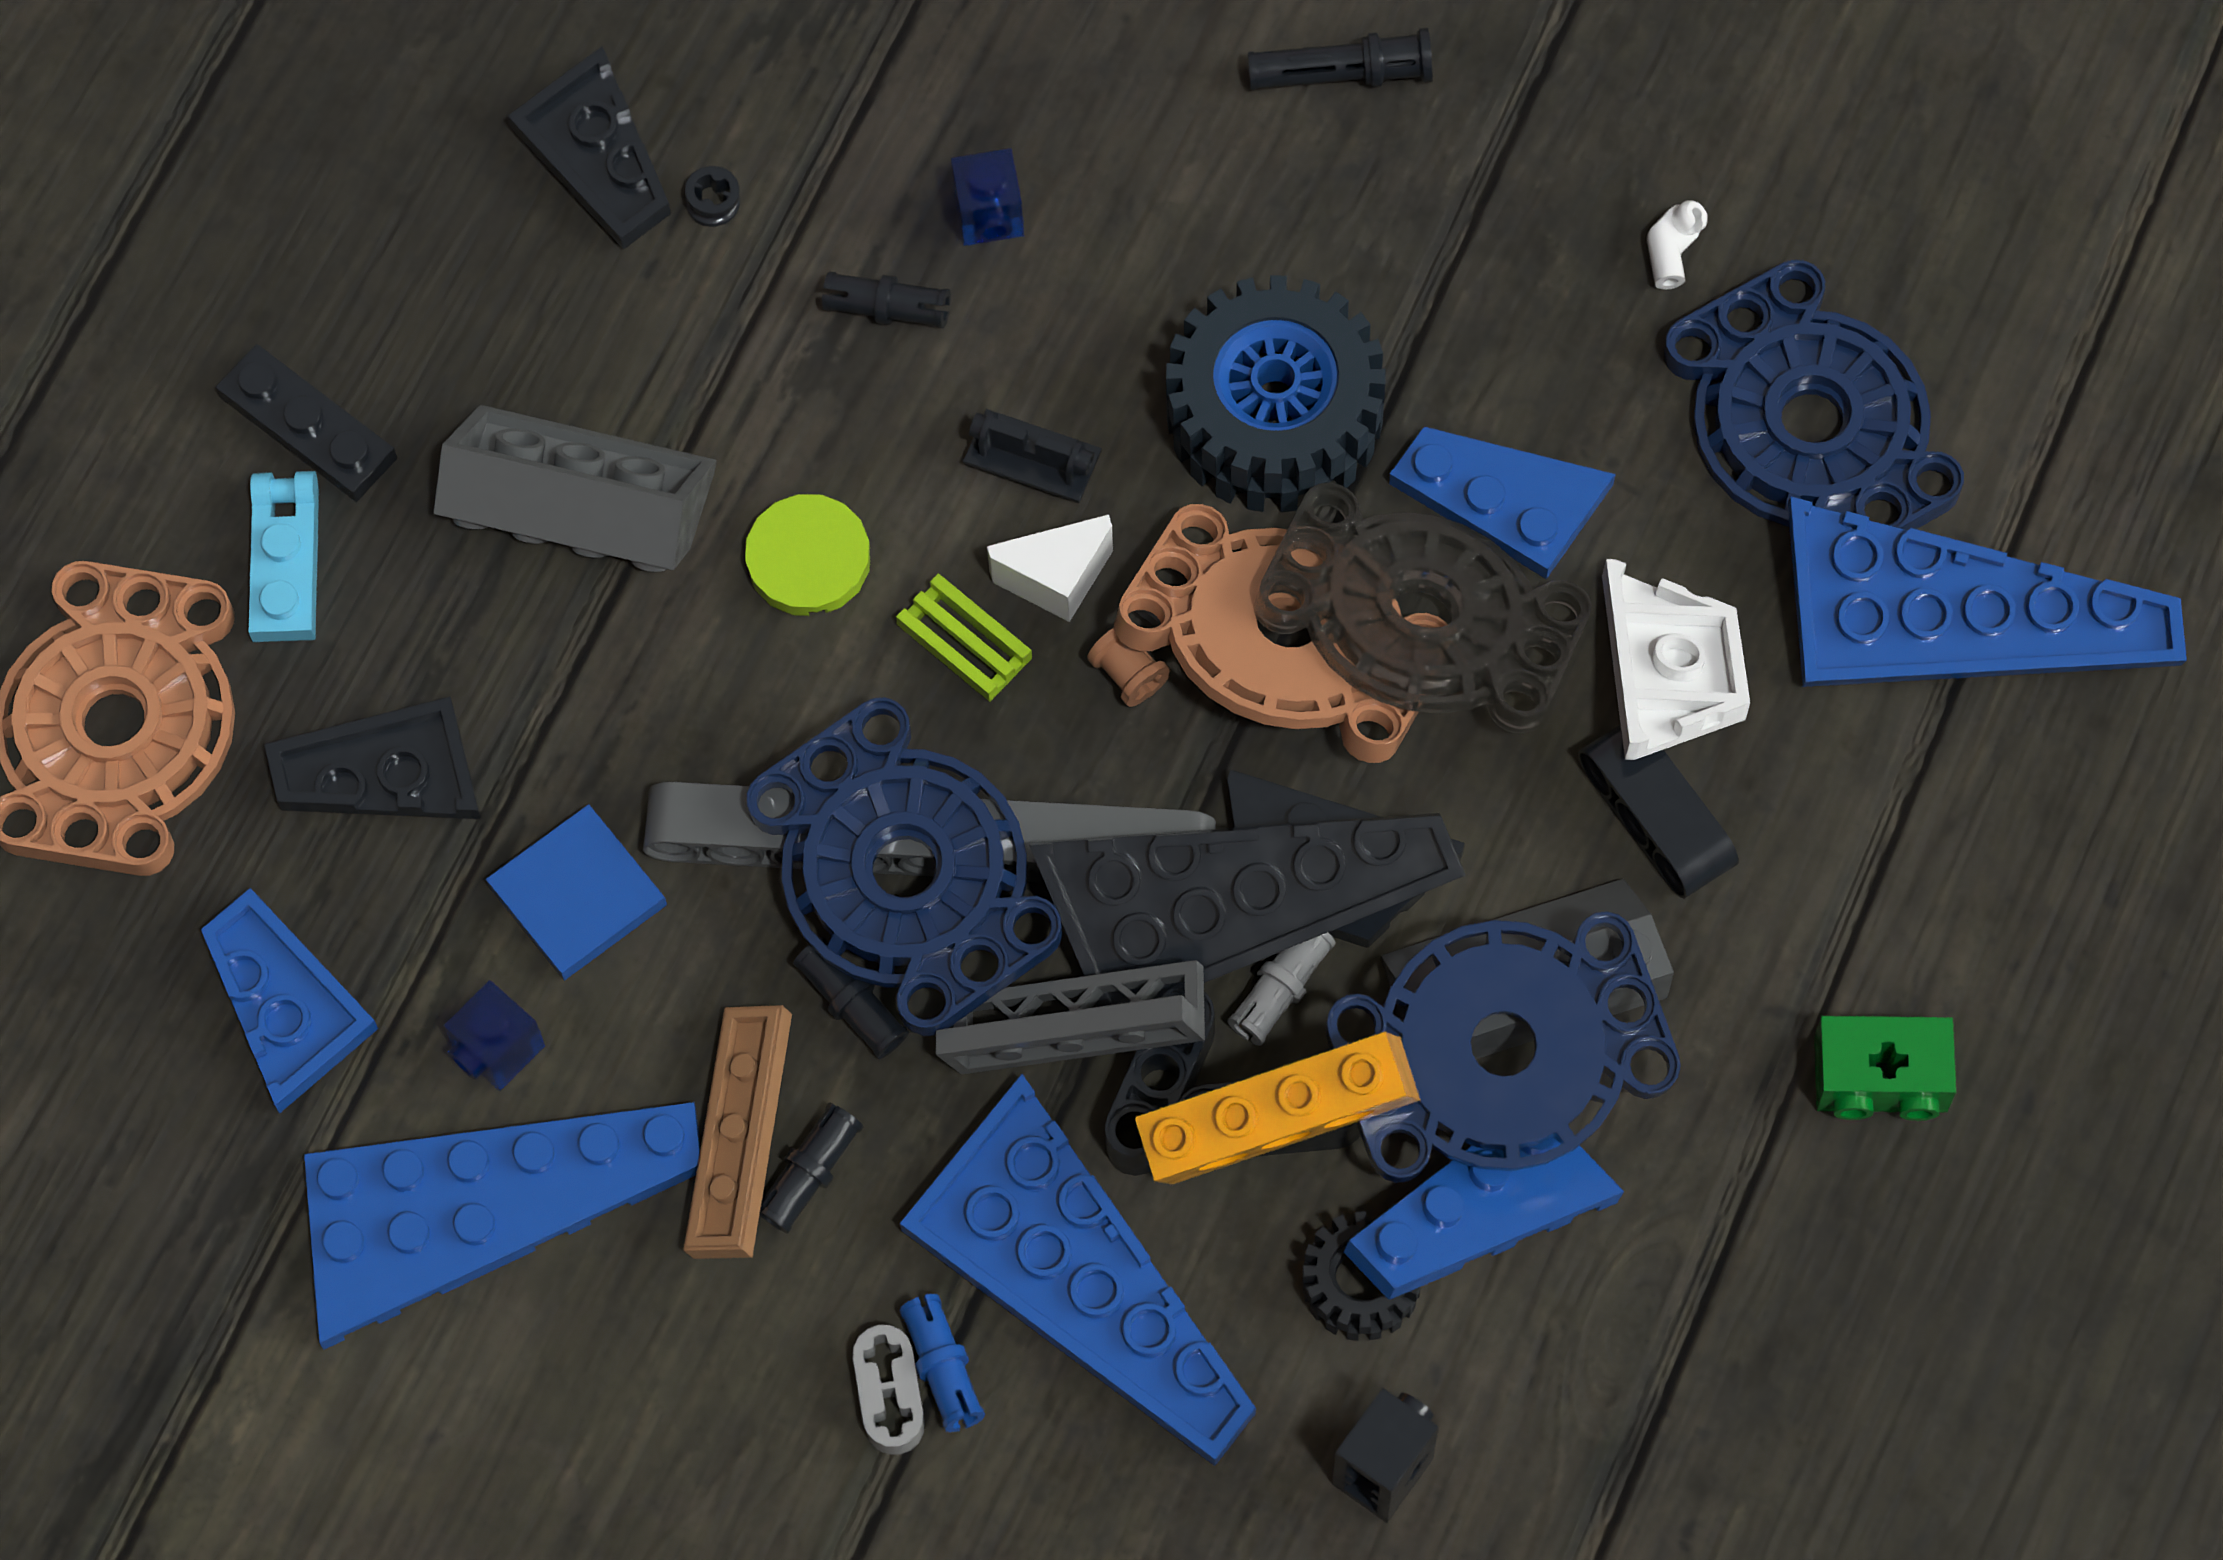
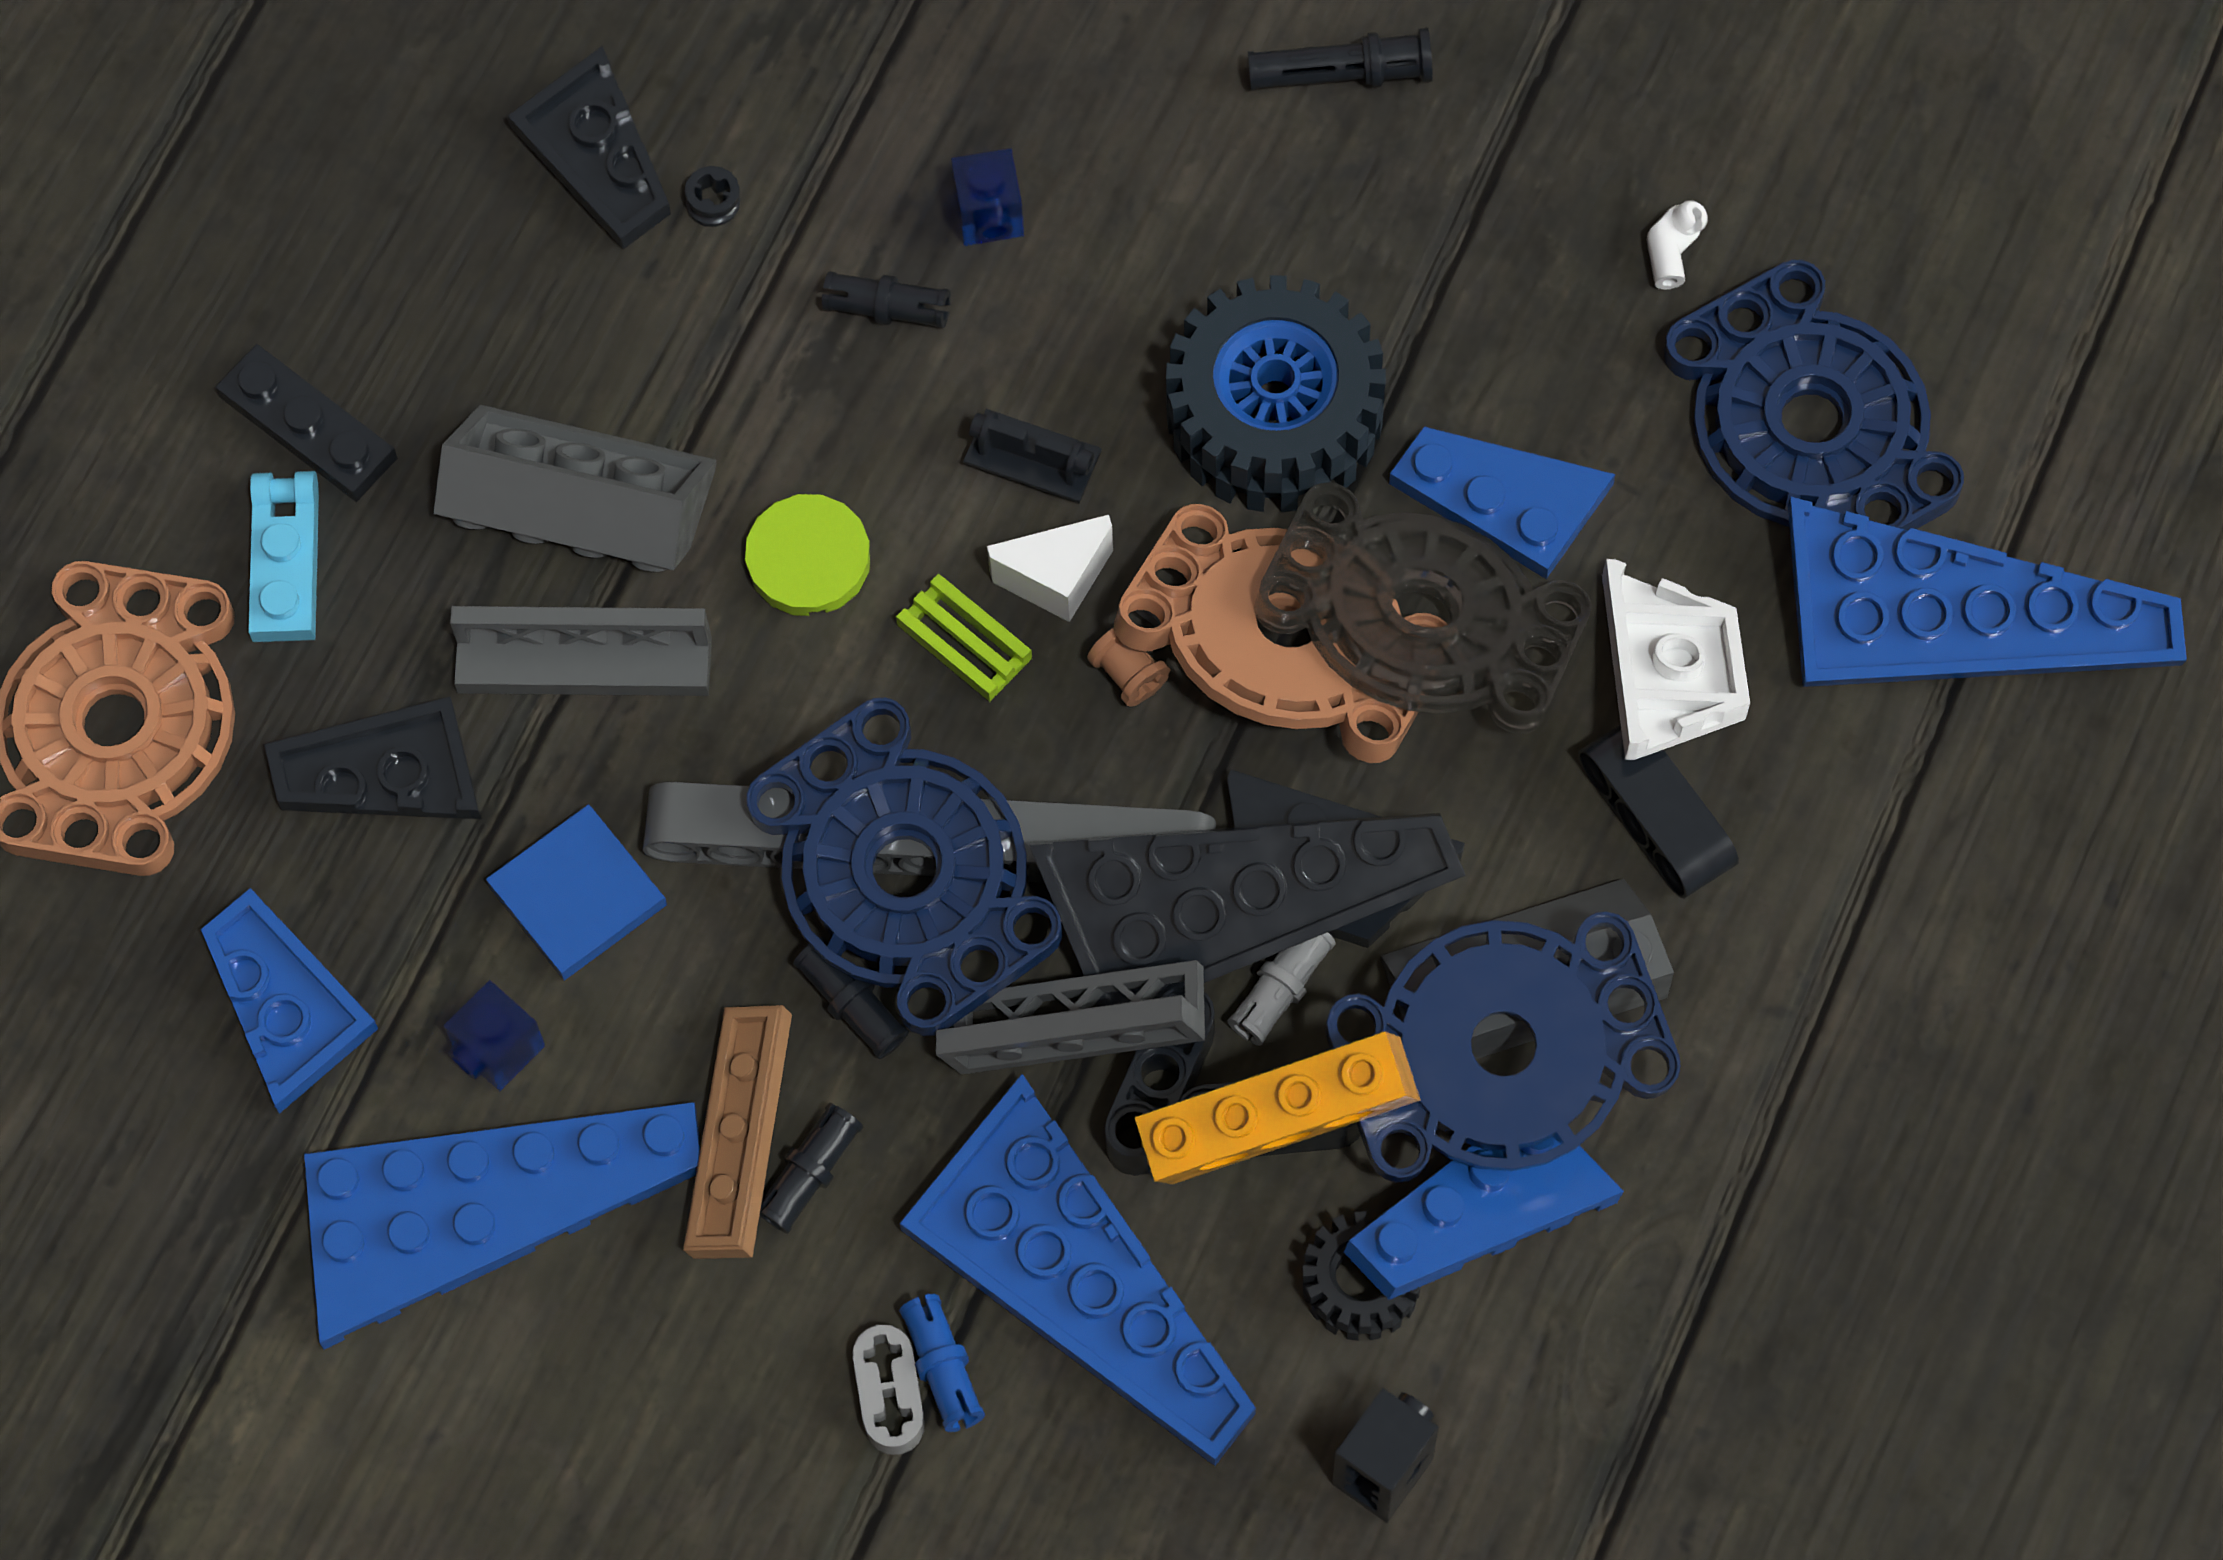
green brick [1814,1016,1956,1121] -> none
none -> dark grey fence [450,606,712,696]

